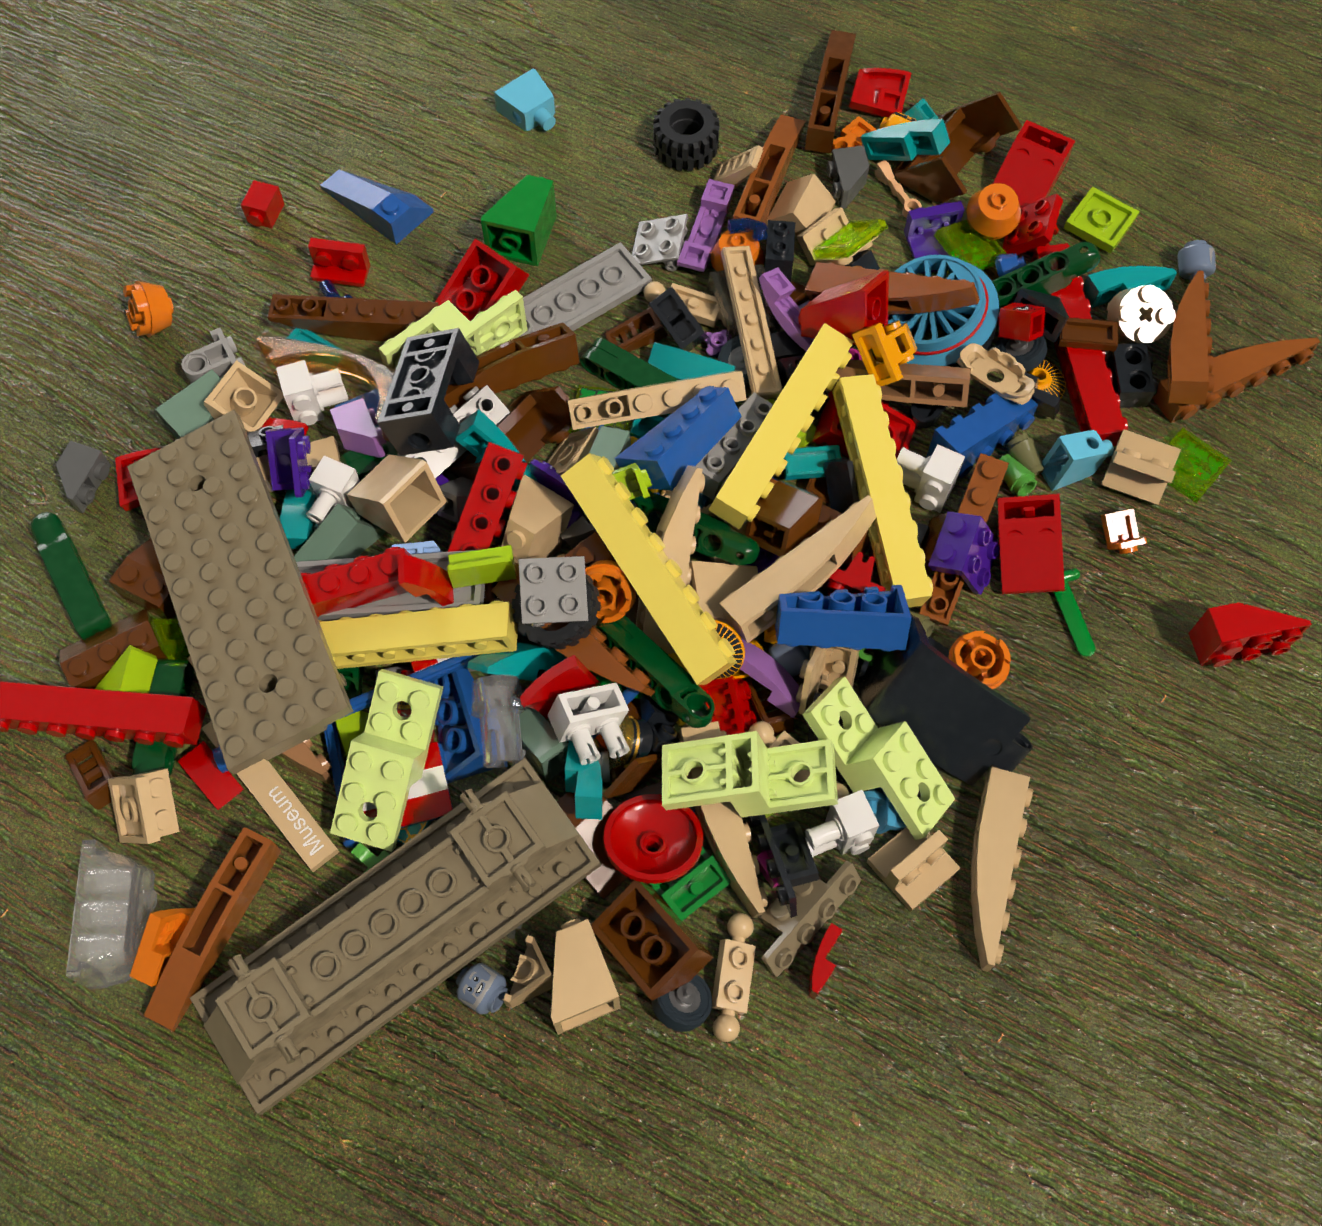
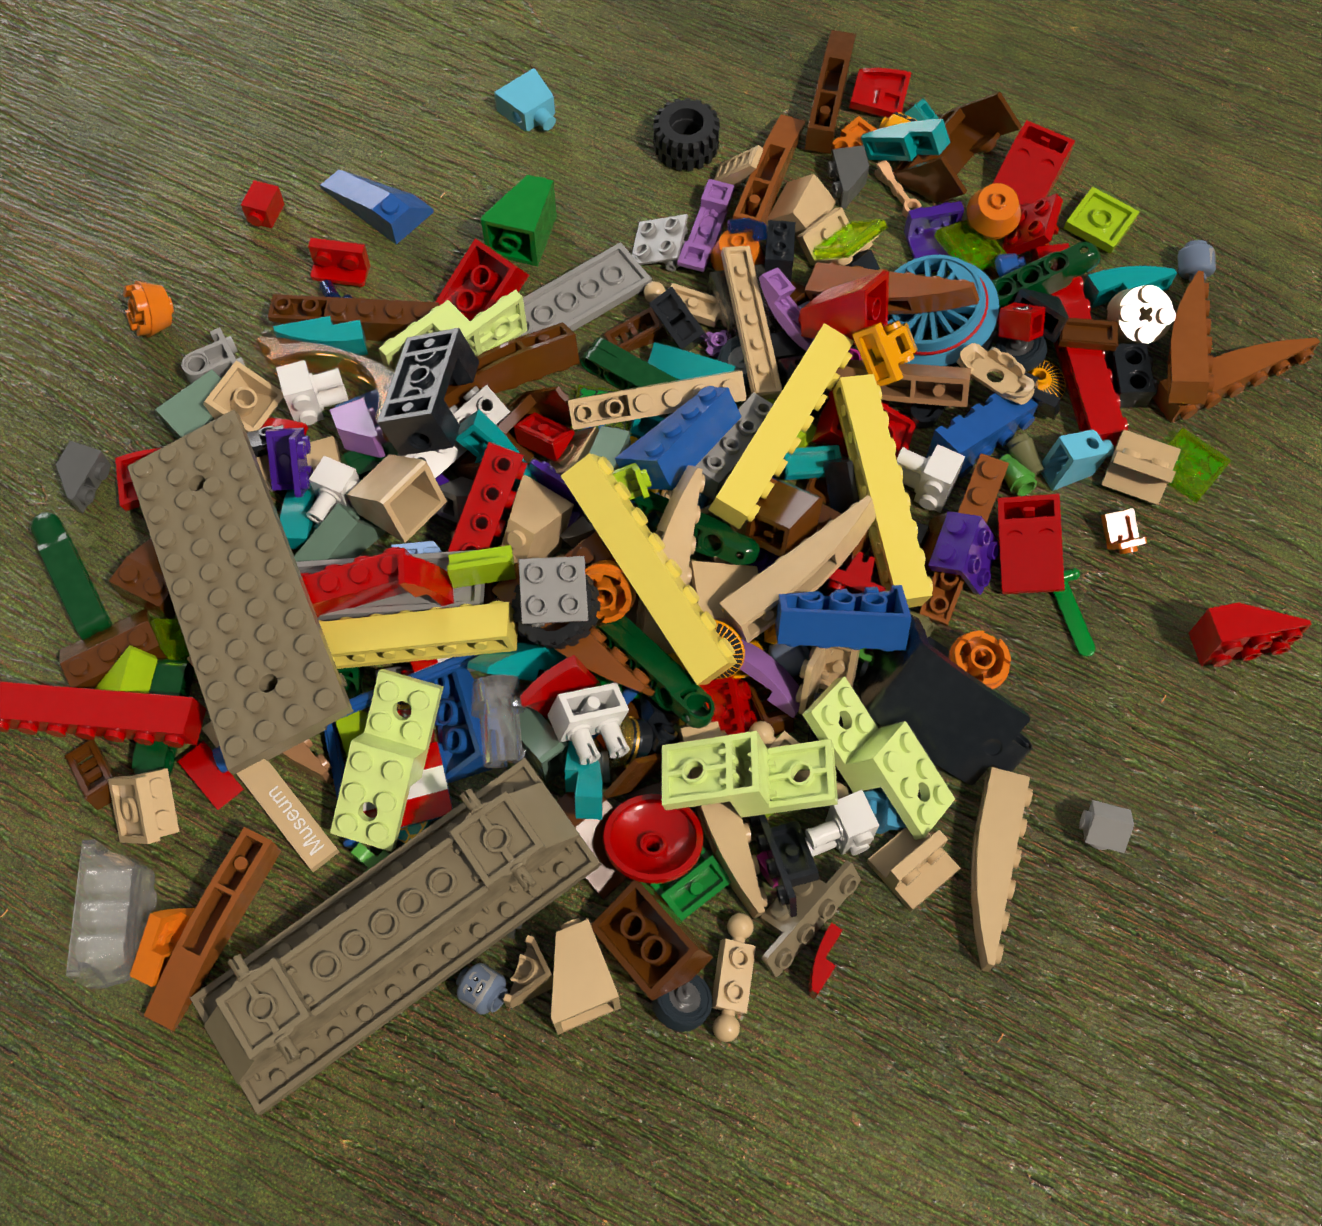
none -> teal slope [273,316,368,357]
none -> red slope [514,412,575,461]
none -> light grey brick [1079,800,1134,853]

